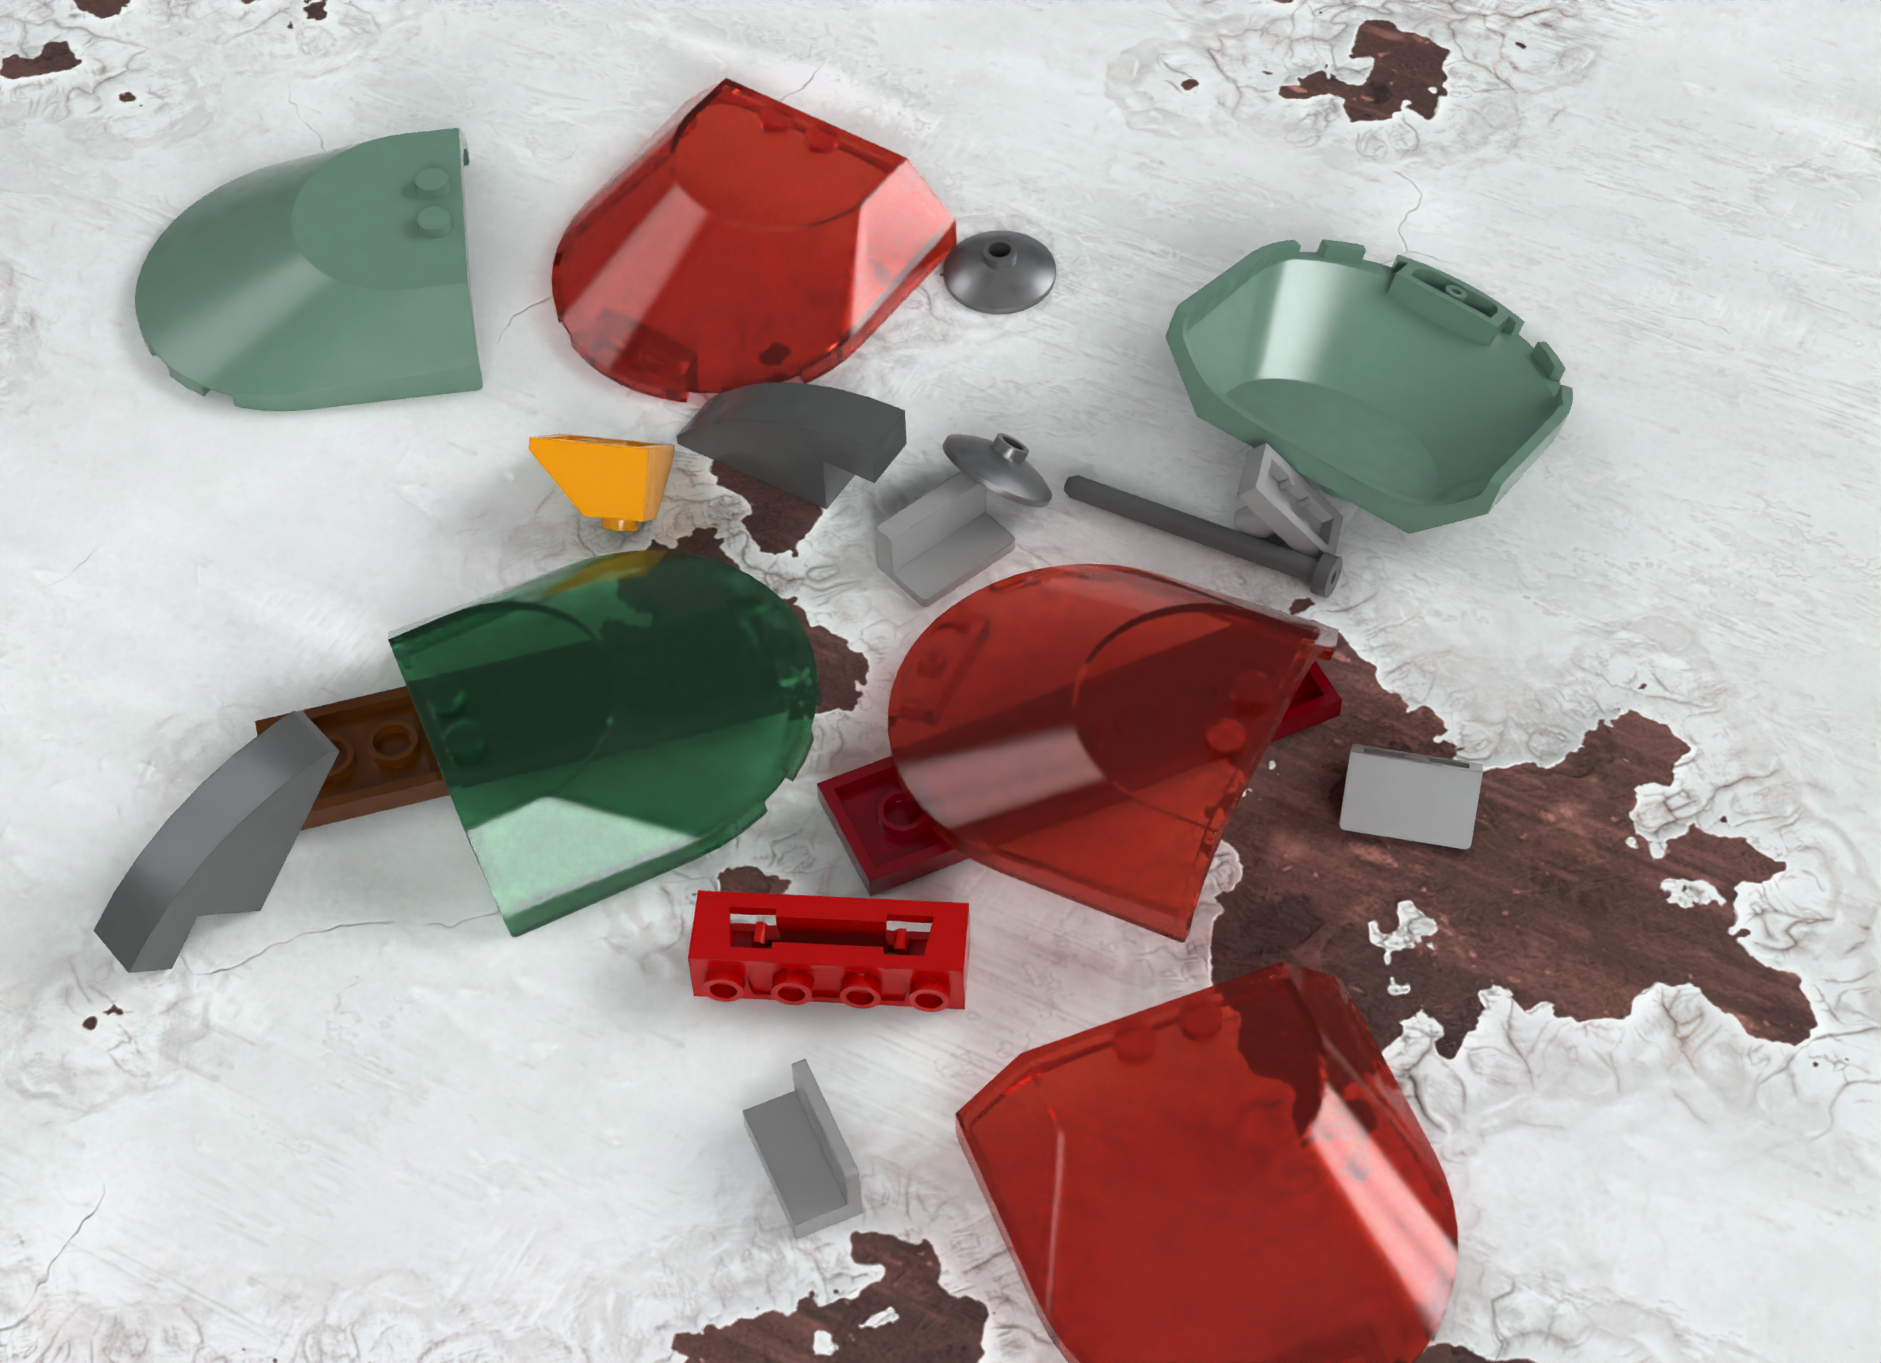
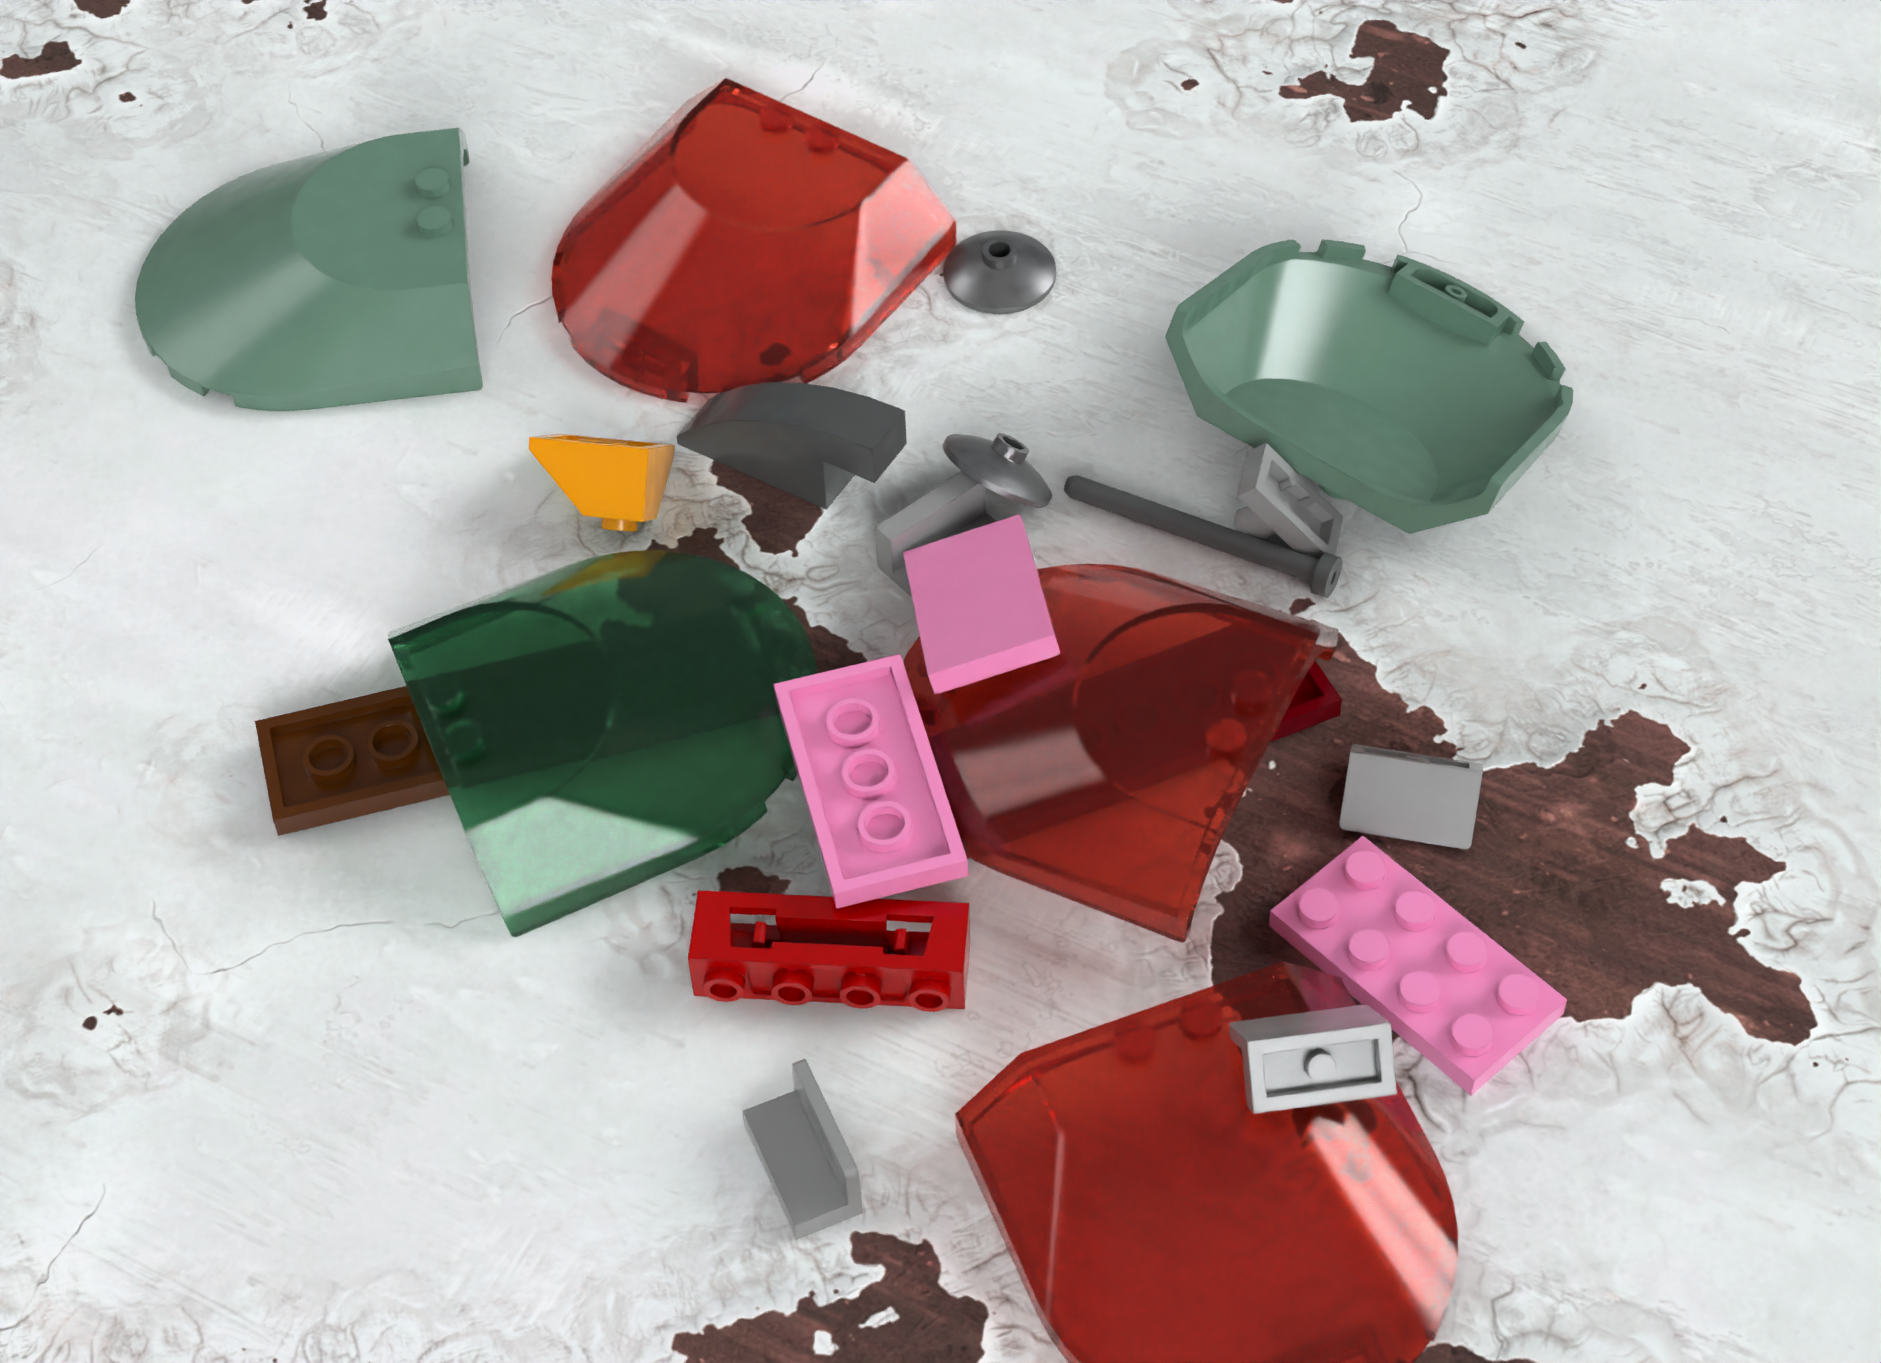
dark grey slope [93,711,339,973] -> none
none -> bright pink plate [773,654,969,909]
none -> bright pink tile [903,514,1060,694]
none -> panel [1229,1005,1397,1114]
none -> bright pink plate [1269,836,1567,1095]

